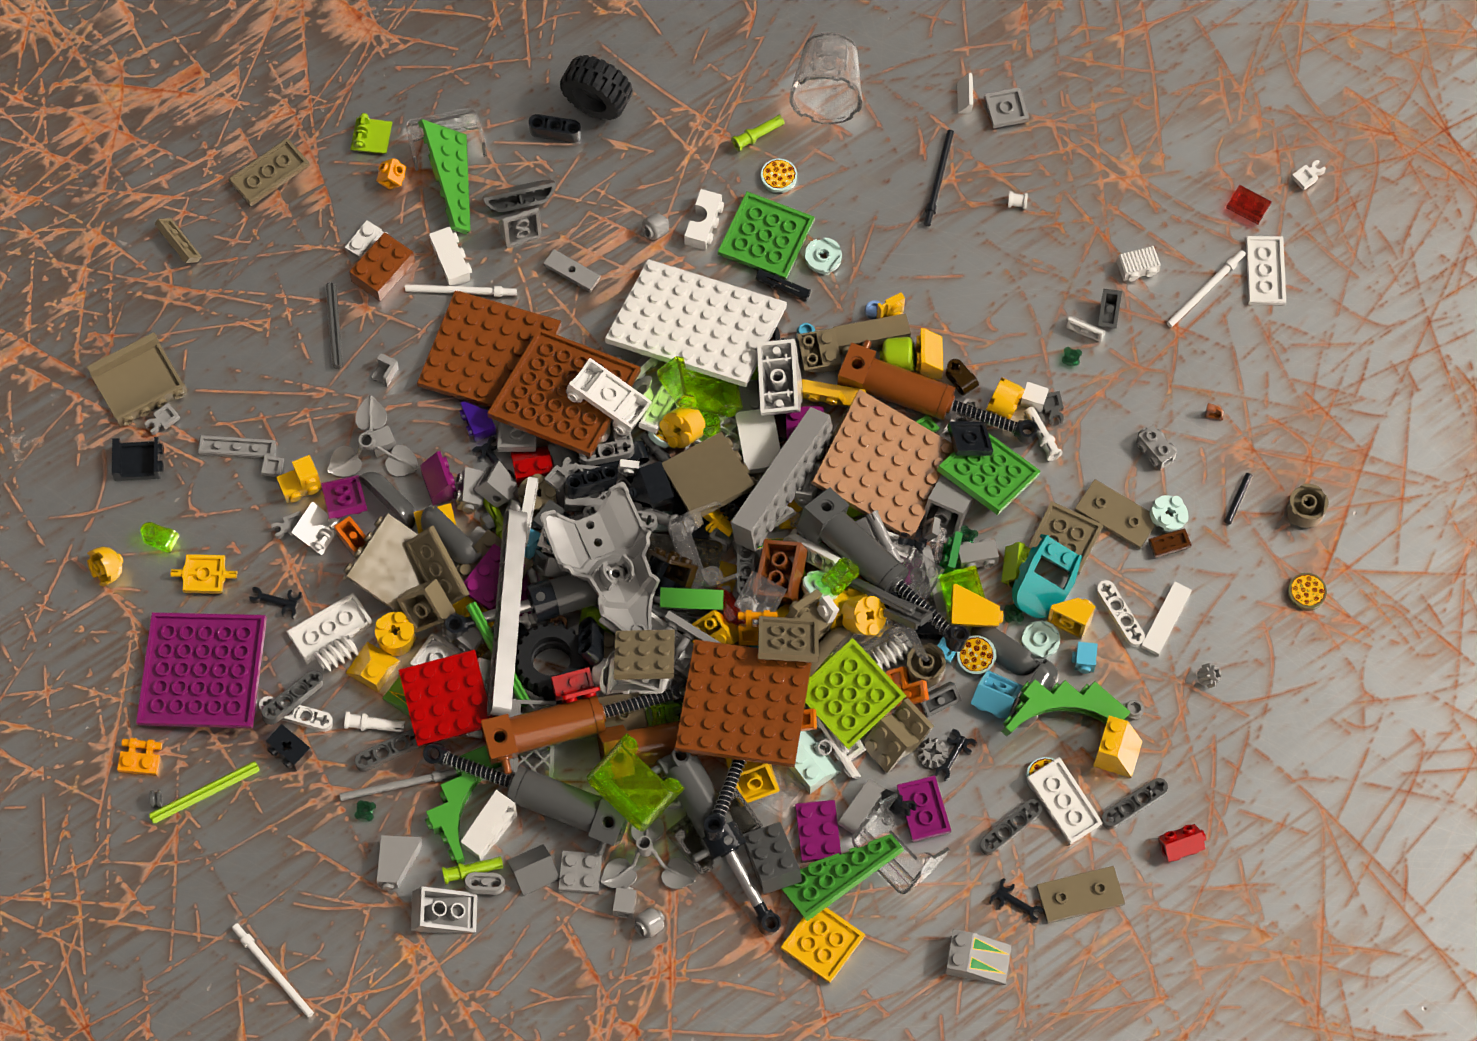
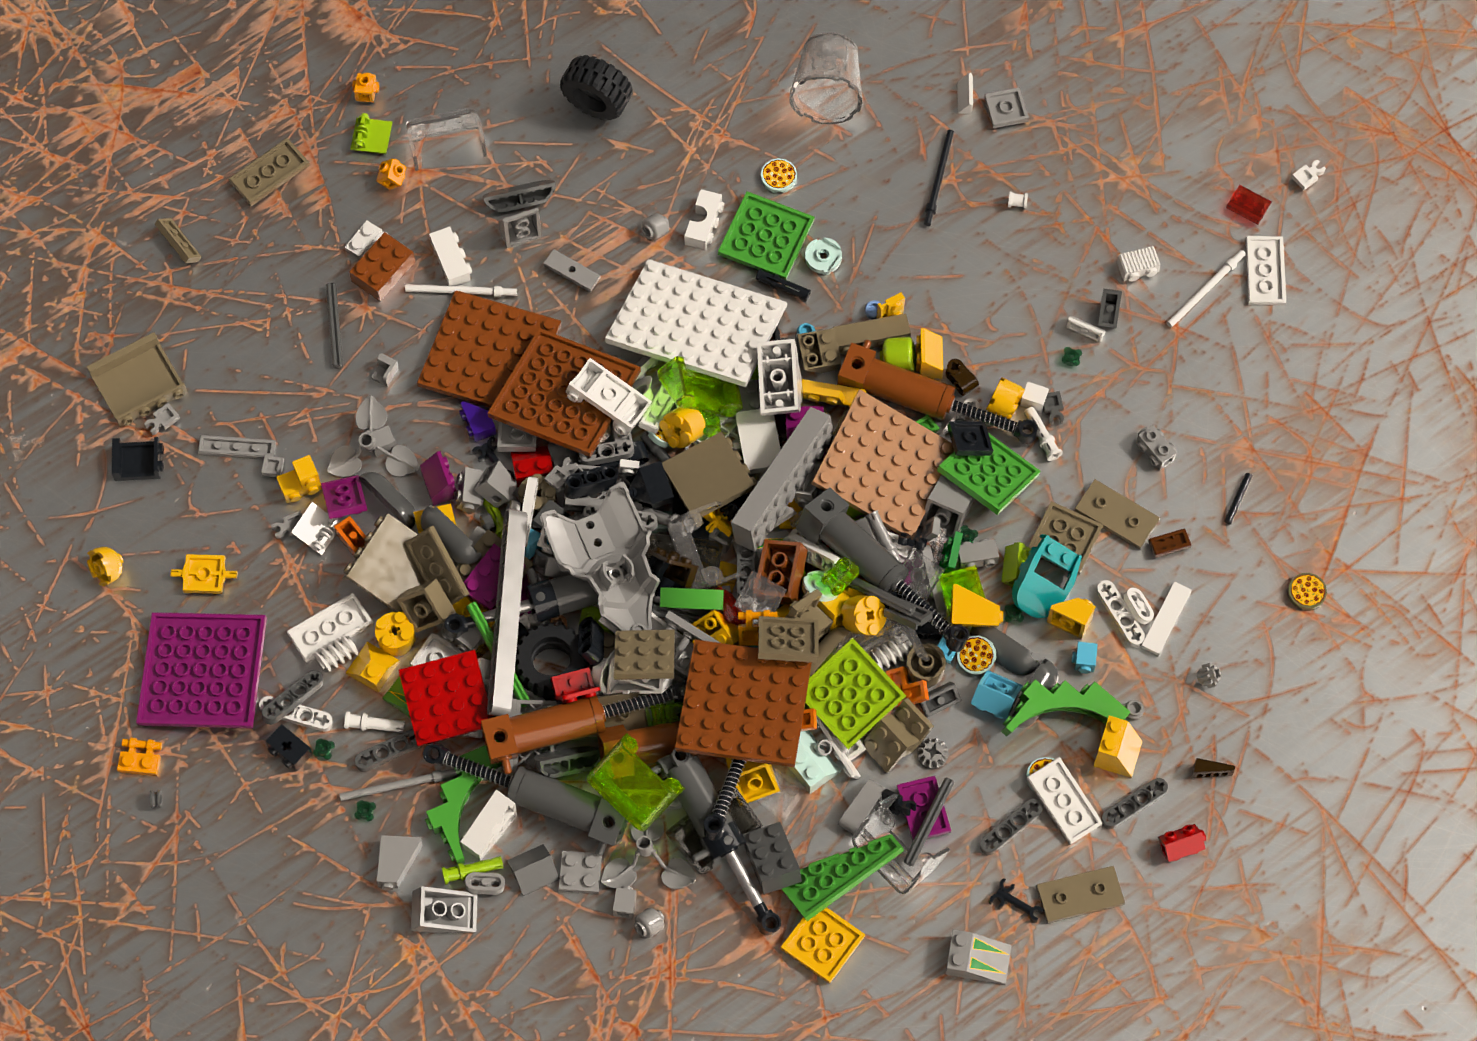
clear neon green piece [140,522,180,553] -> none
lime axle [149,761,259,823] -> none
white bar [232,923,314,1018] -> none
black bar [249,587,303,619] -> none
bright green wing [418,119,470,234] -> none
black beam [529,114,581,143] -> none
lime pin [731,115,785,152] -> none
magenta plate [795,800,841,863] -> none
white plate [817,595,839,624] -> none
black bar [935,729,977,781] -> none
light aqua tile [1021,620,1060,659] -> none
light aqua plate [1150,495,1189,532] -> none
dark orange tile [1204,403,1224,420] -> none
dark tan brick [1287,484,1329,528] -> none
none -> clear green plate [313,739,335,760]
none -> light orange brick [352,73,379,103]
none -> dark grey brick [534,746,600,778]
none -> dark grey axle [904,777,954,866]
none -> white plate [1124,588,1154,624]
none -> dark brown slope [1192,758,1235,778]

